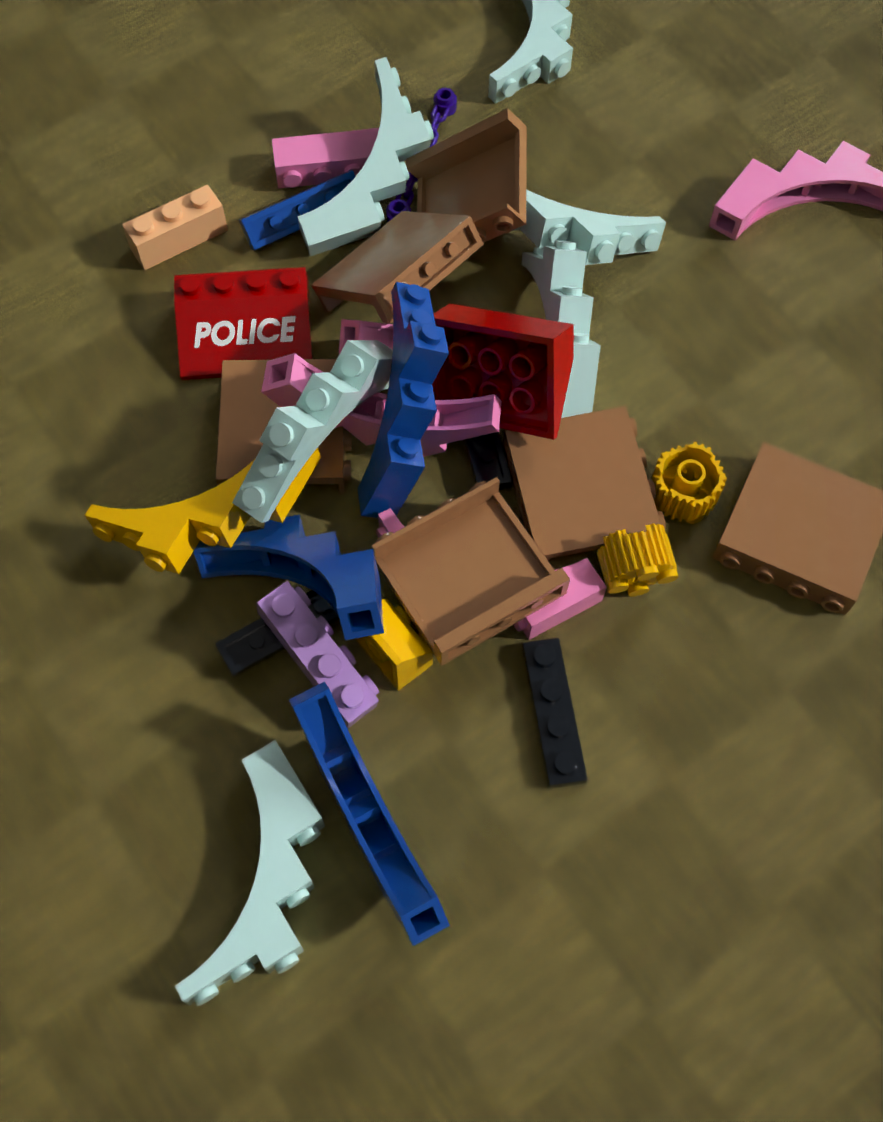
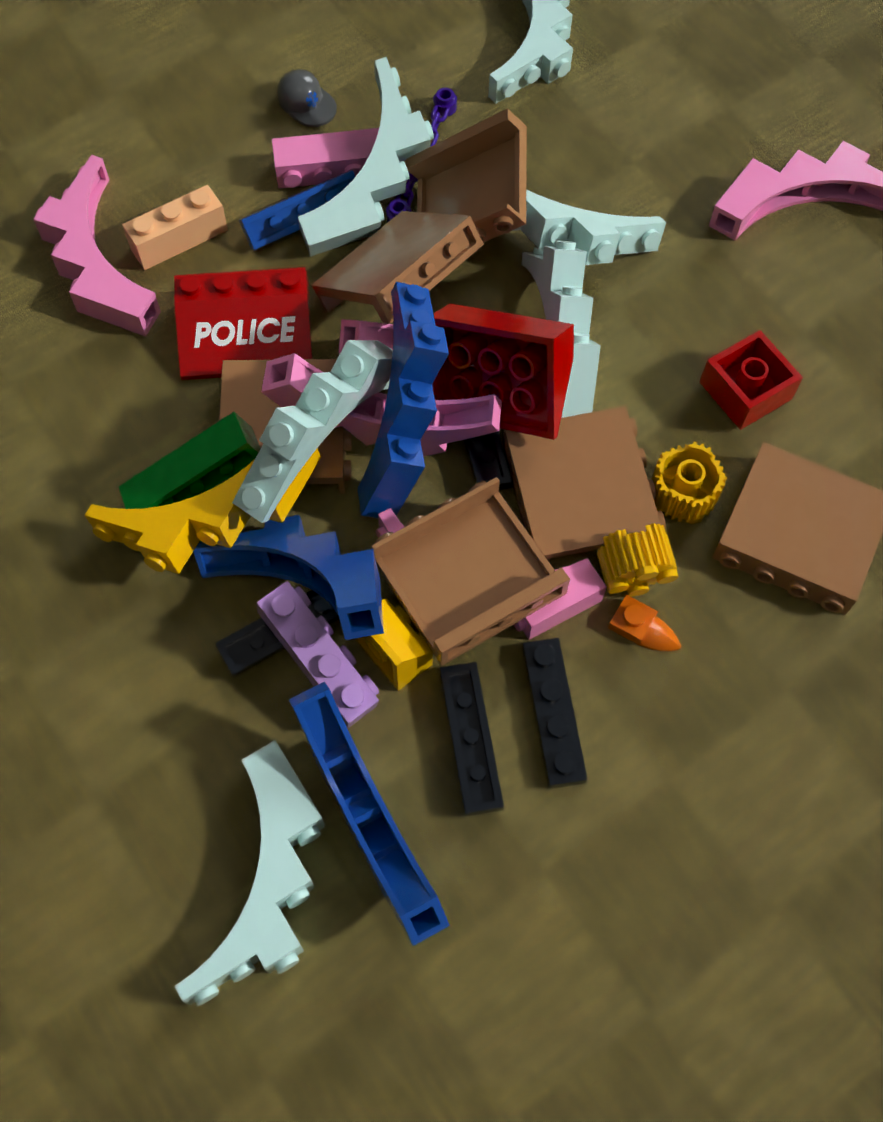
none -> bright pink arch [33,155,161,337]
none -> green brick [118,412,261,509]
none -> dark grey cap [277,69,337,127]
none -> black plate [440,662,504,817]
none -> orange plate [608,594,681,651]
none -> red brick [699,330,803,430]

